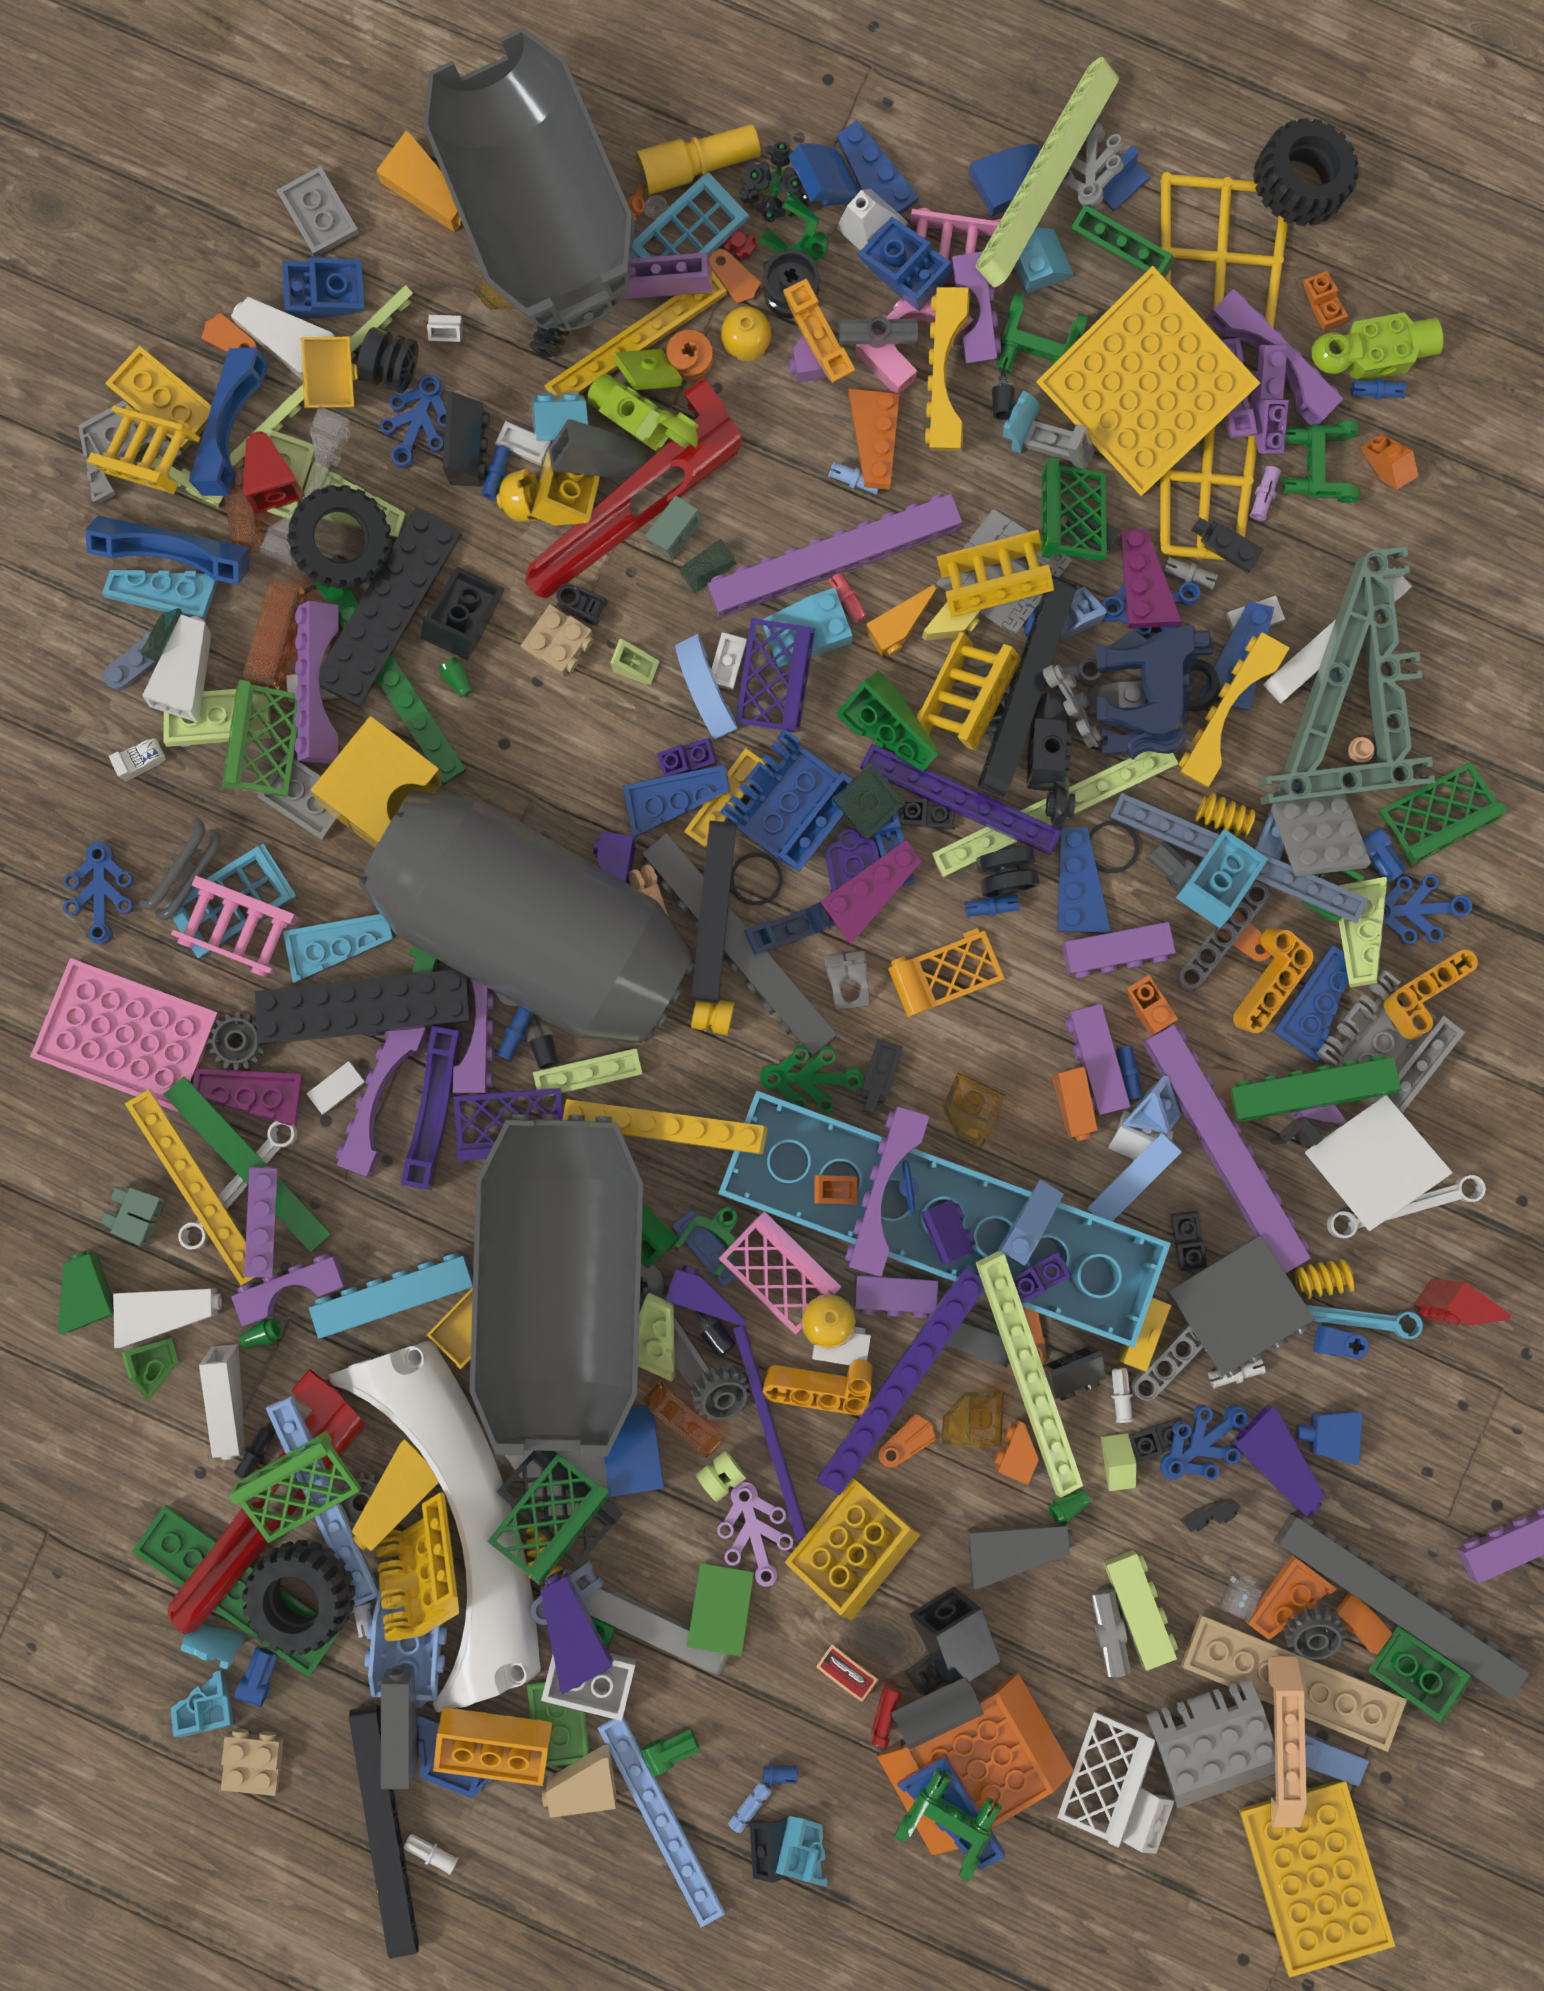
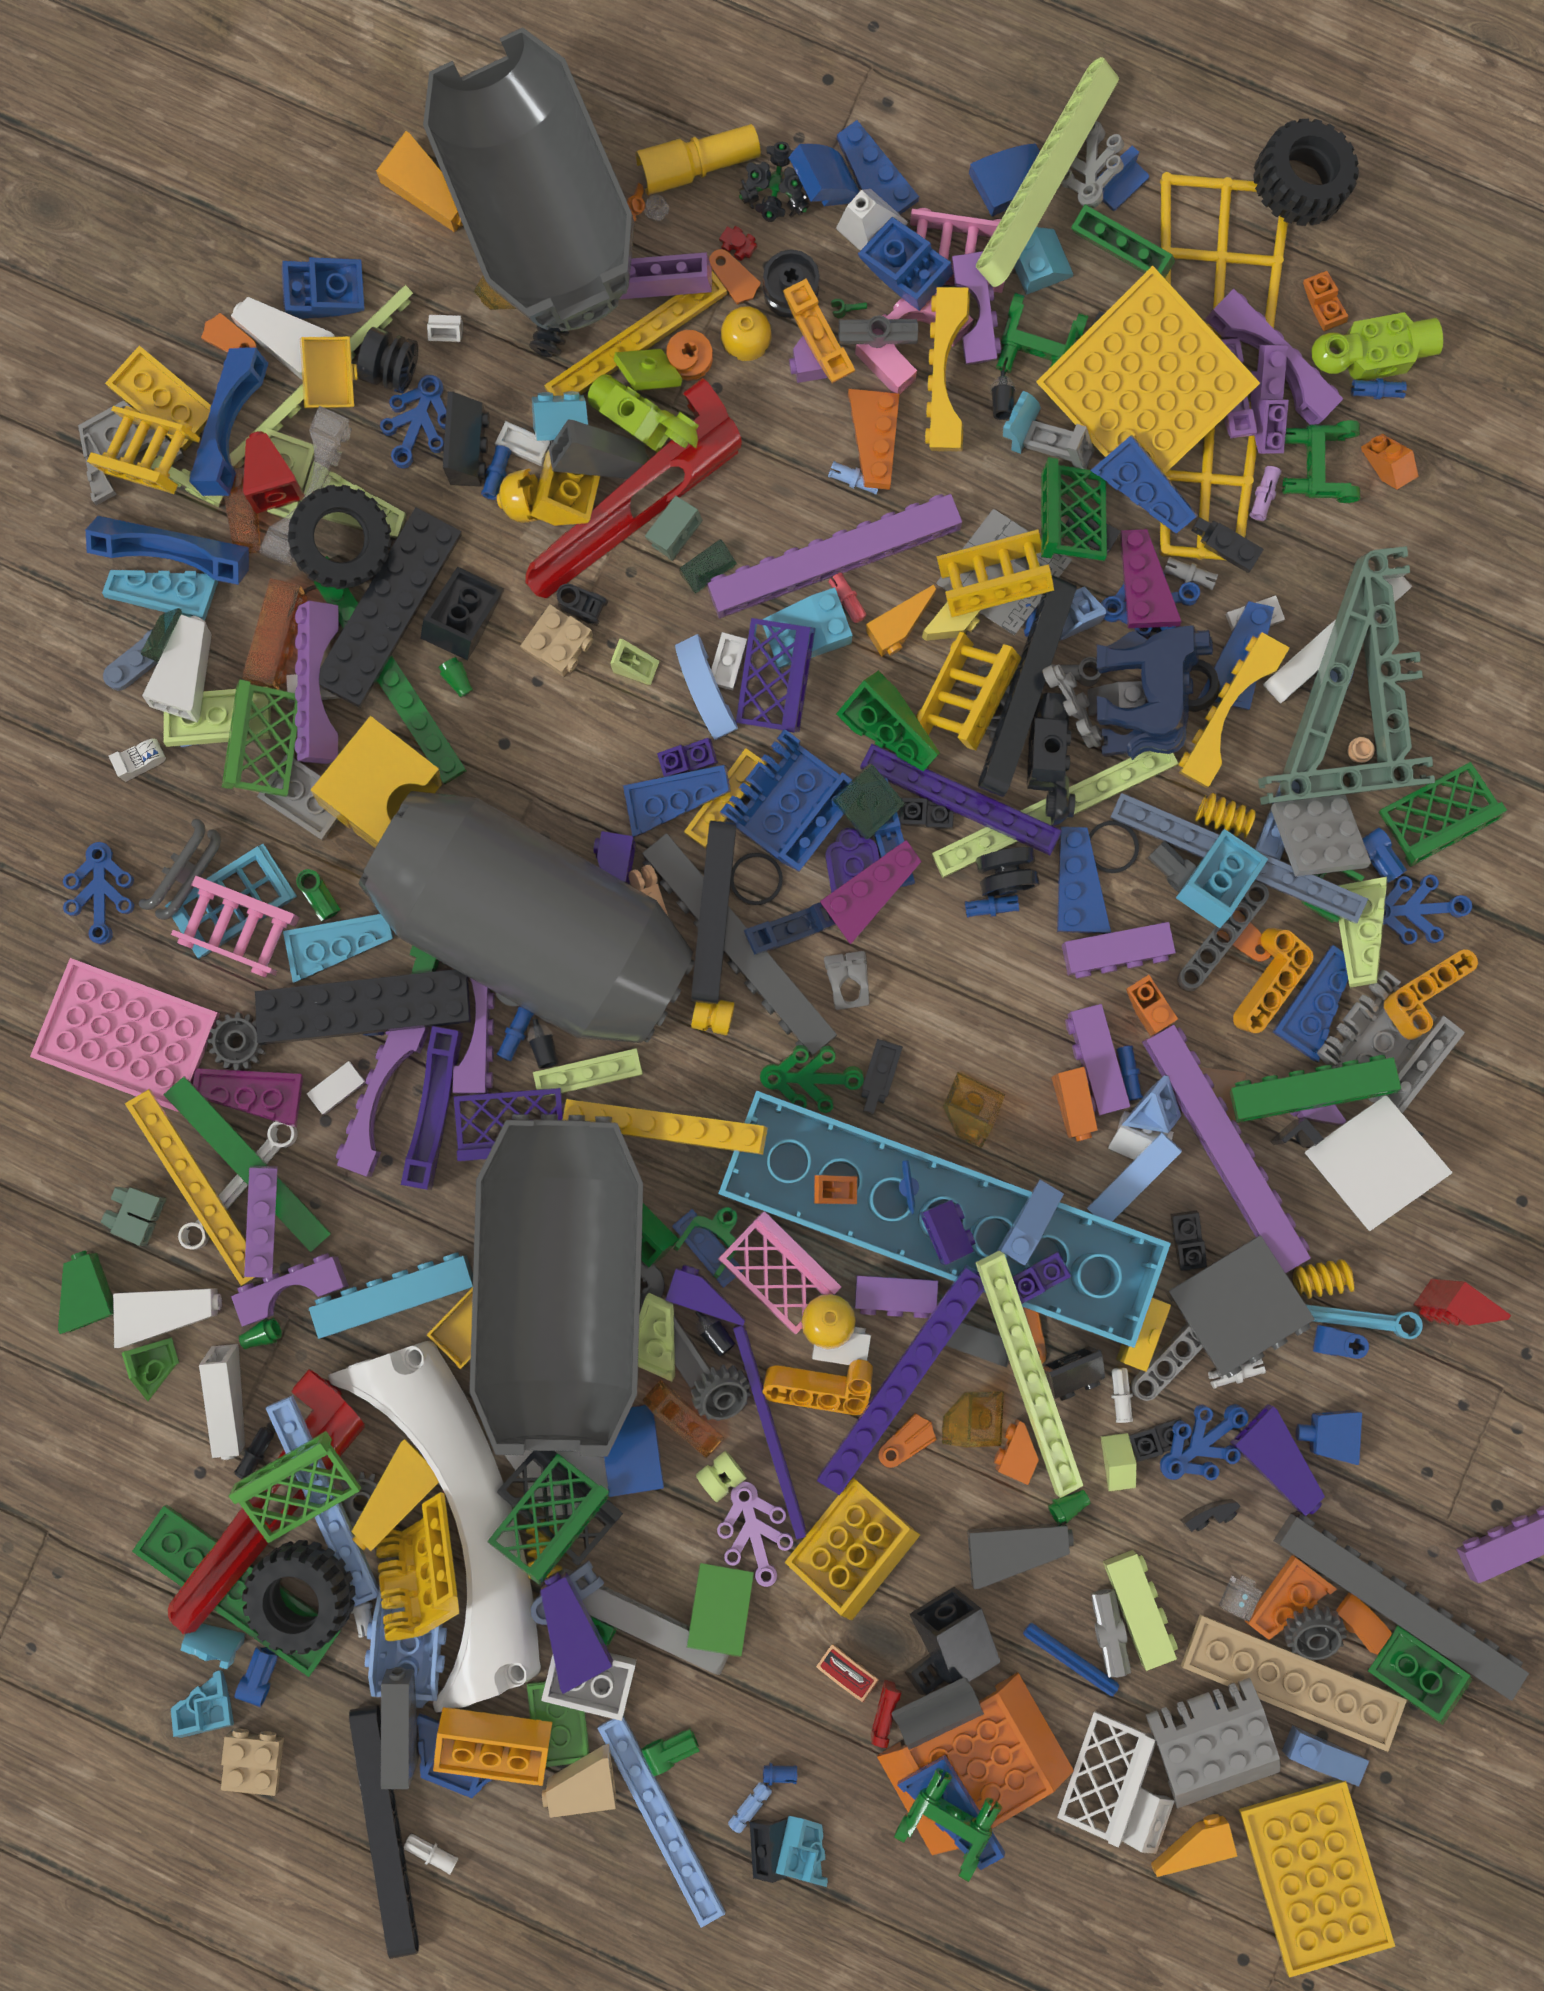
light grey plate [276,166,360,258] -> none
medium azure piece [632,172,749,258] -> none
green piece [759,193,829,260] -> none
medium lavender arch [845,1107,929,1277] -> none
light orange piece [888,928,1005,1018] -> none
light nougat slope [1268,1655,1307,1827] -> none
white piece [1327,1175,1486,1238] -> none
none -> green piece [296,869,341,922]
none -> green hand [831,299,867,319]
none -> blue axle [1023,1623,1119,1696]
none -> blue wing [1090,435,1198,534]
none -> light orange slope [1151,1814,1237,1877]

